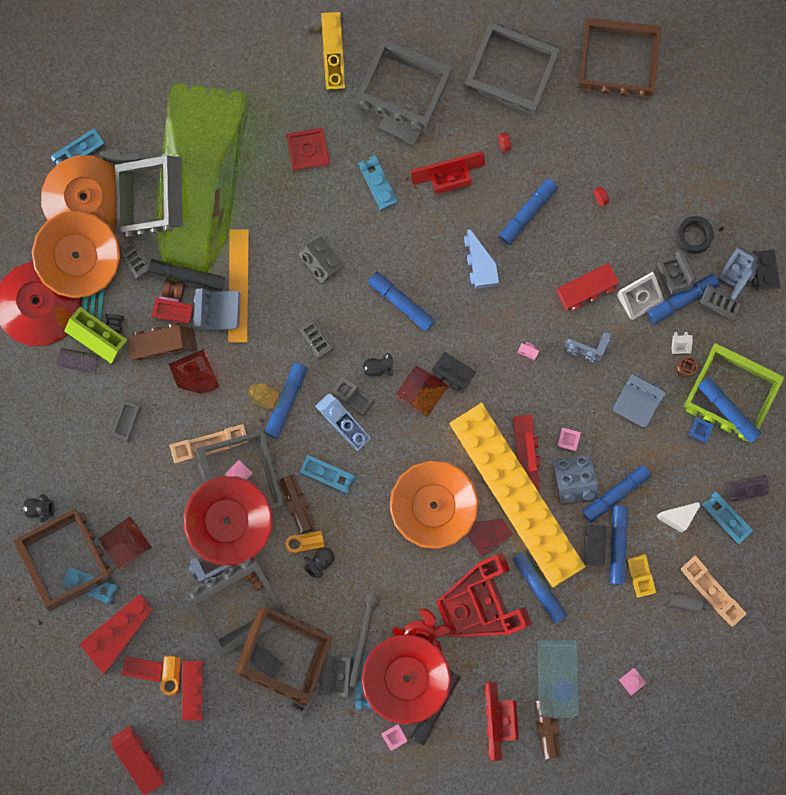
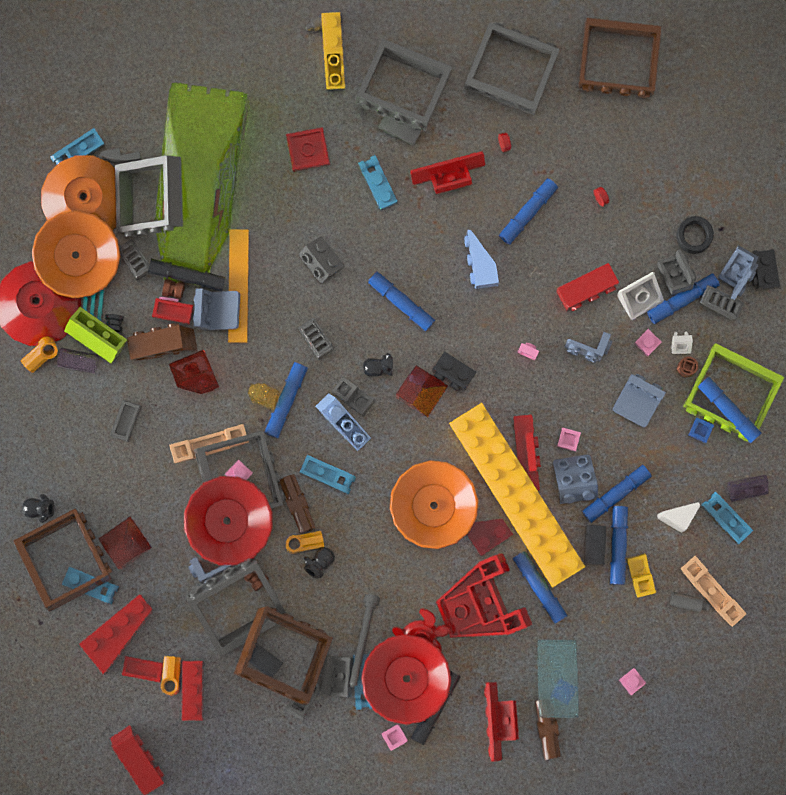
none -> light orange piece [21,336,58,373]
none -> bright pink plate [634,329,662,356]

